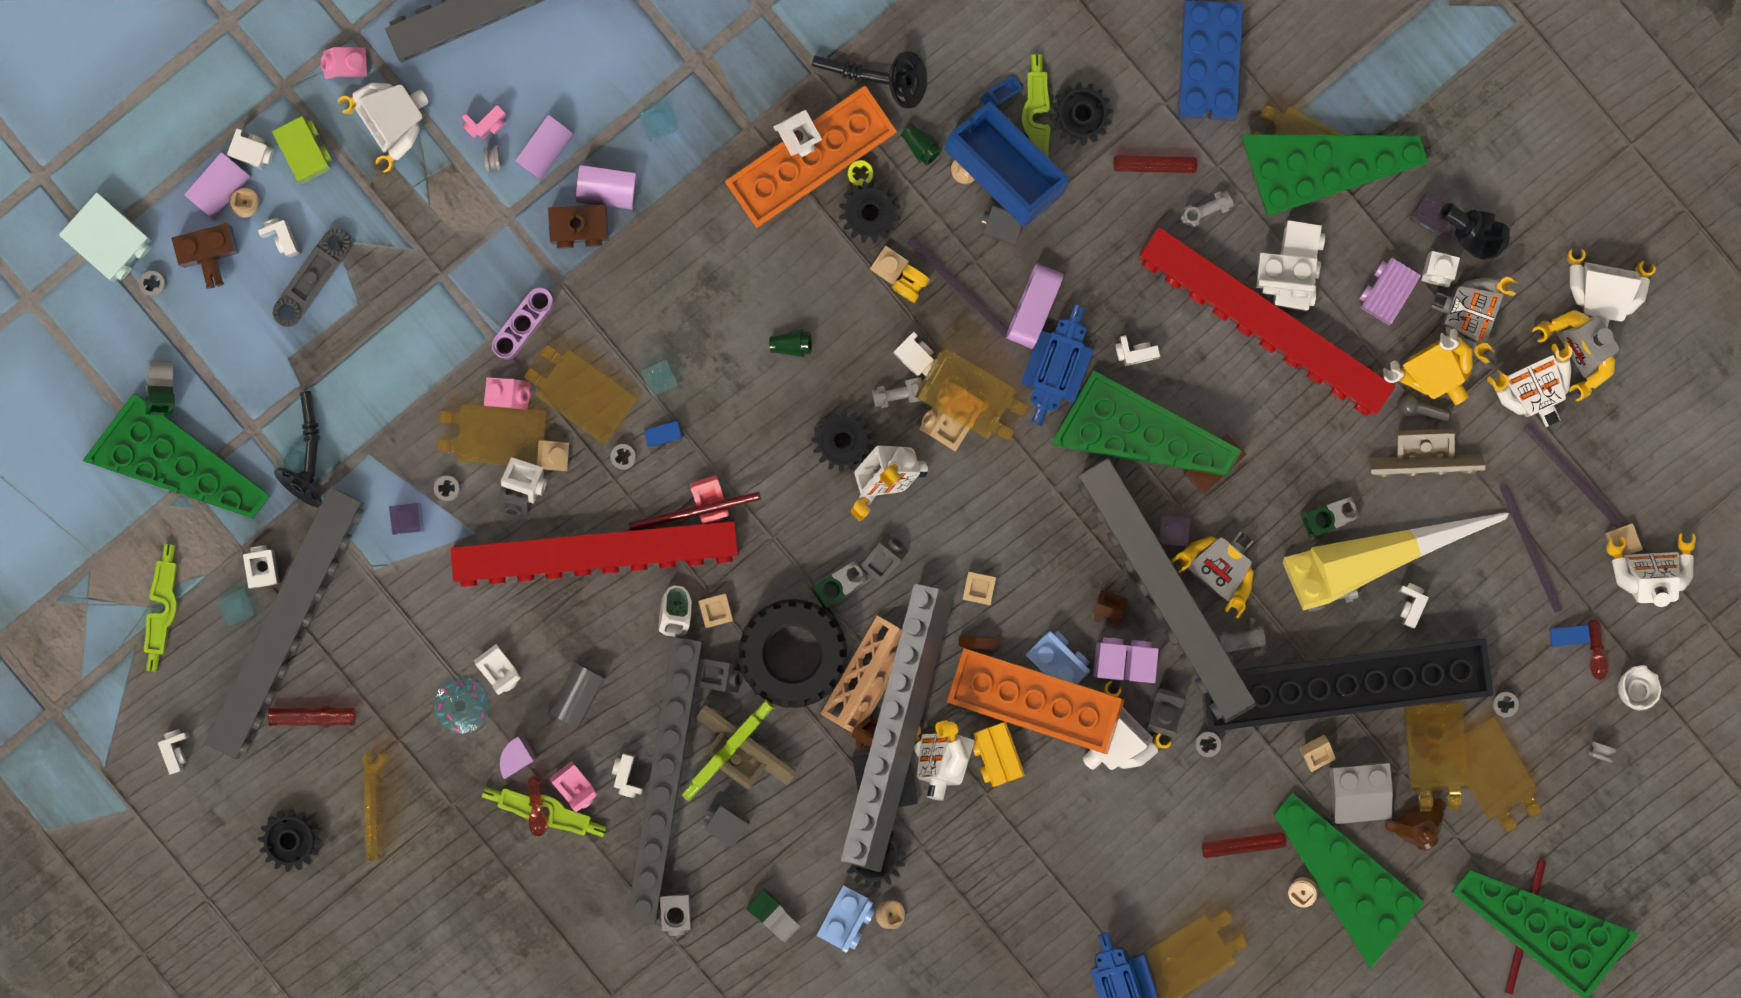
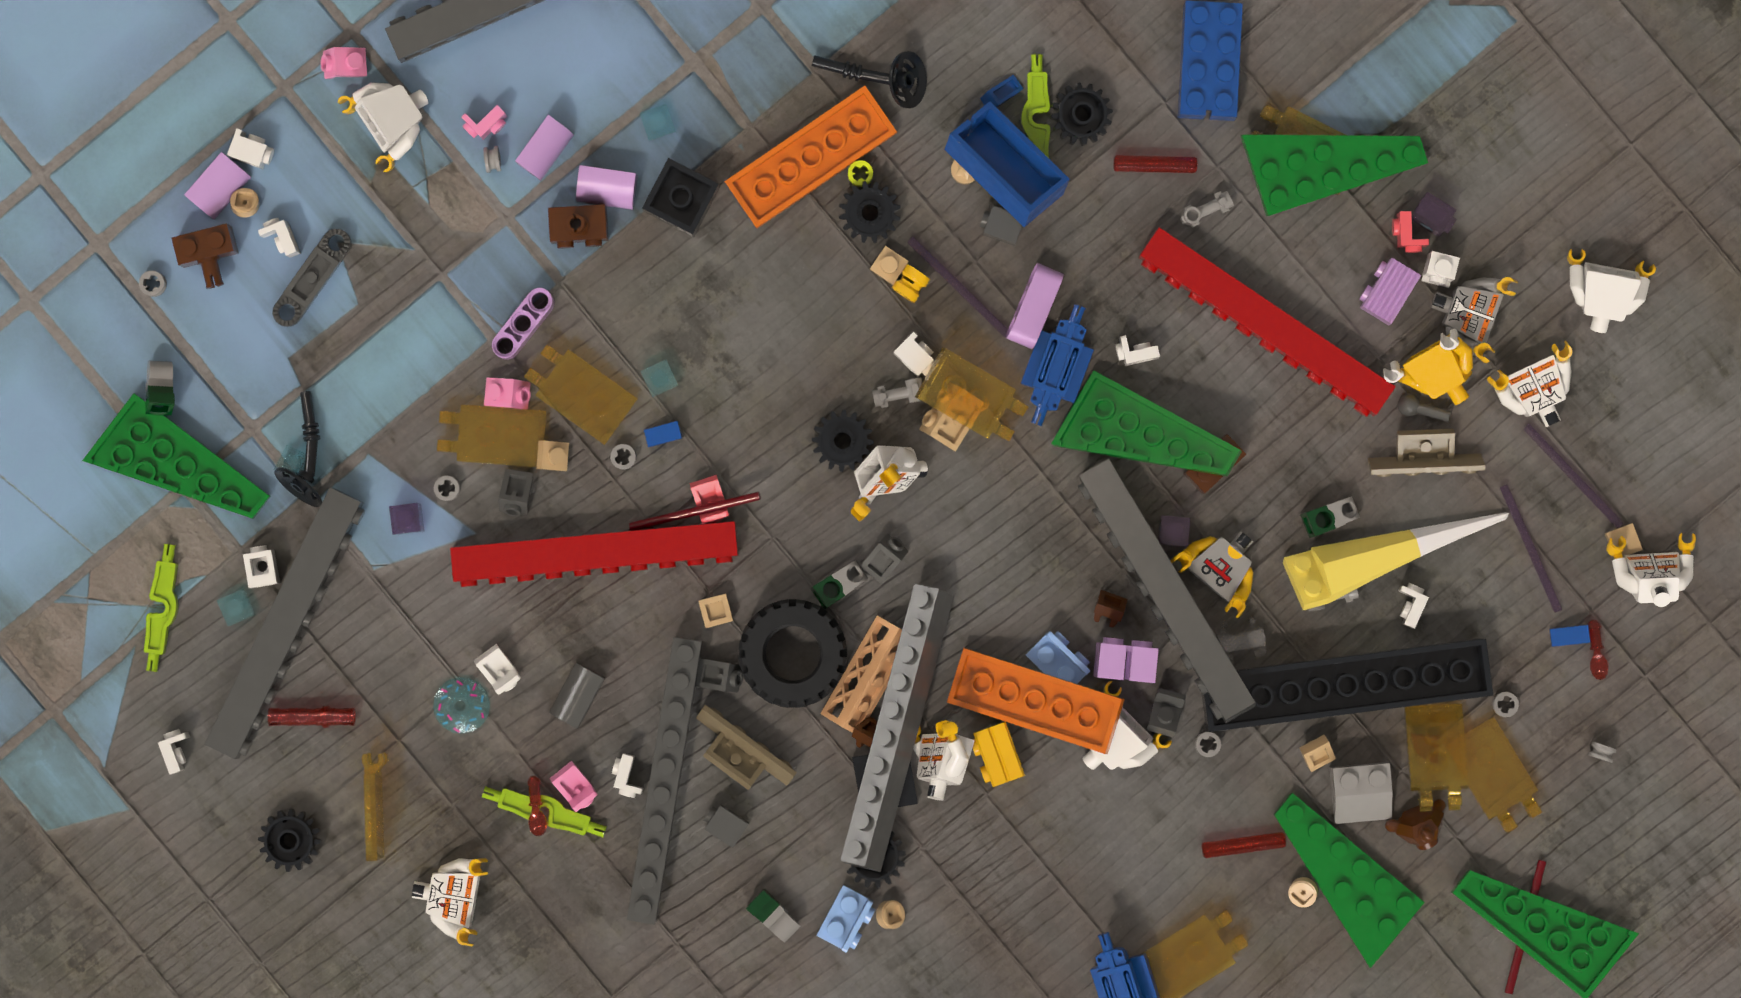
light aqua brick [59,192,152,282] -> none
lime brick [272,116,333,185] -> none
lavender brick [500,735,538,779] -> none
white bracket [501,457,547,503] -> none
white rock [659,585,692,637] -> none
light grey brick [660,893,692,936] -> none
lime piece [681,699,774,801] -> none
dark green cone [769,329,812,357] -> none
white brick [773,110,822,157] -> none
dark green cone [900,124,942,166] -> none
reddish brown tile [958,636,999,650] -> none
tan plate [962,572,996,605] -> none
white bracket [1256,253,1317,298] -> none
white brick [1273,220,1325,312] -> none
black piece [1440,203,1510,260] -> none
torso [1532,310,1620,401] -> none
white hair [1618,665,1662,711] -> none
none -> torso [412,858,488,947]
none -> black brick [642,158,720,237]
none -> coral bracket [1392,211,1429,253]

